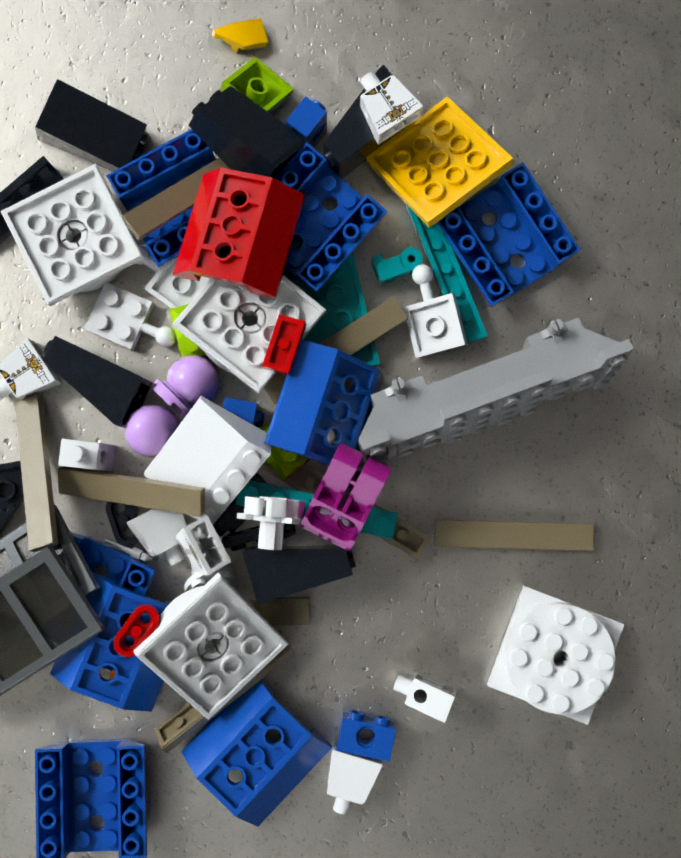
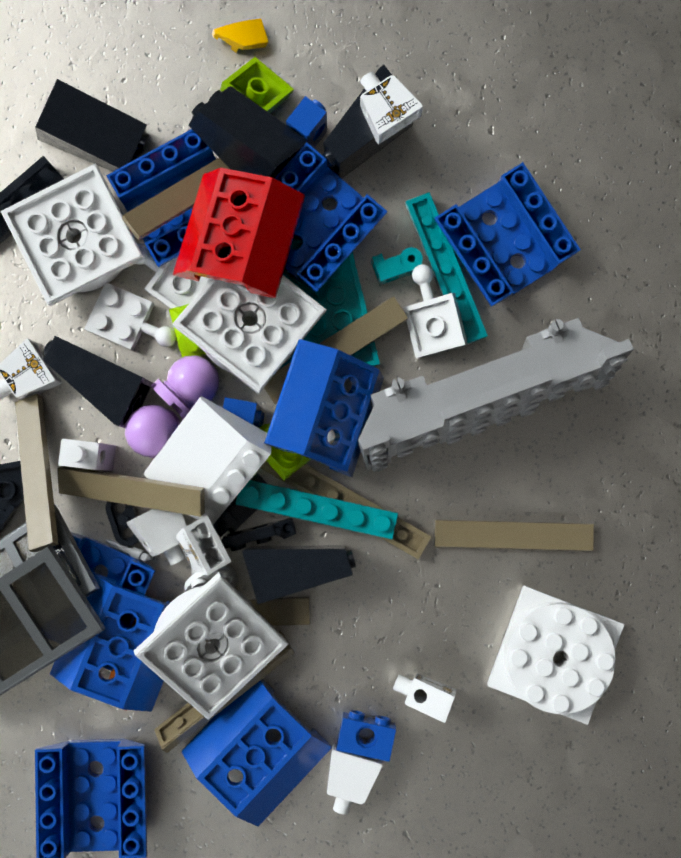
red plate [114,604,160,657] -> none
white piece [237,496,305,550] -> none
red plate [262,314,307,376] -> none
magenta connector [299,443,392,551] -> none
yellow plate [366,97,514,228] -> none

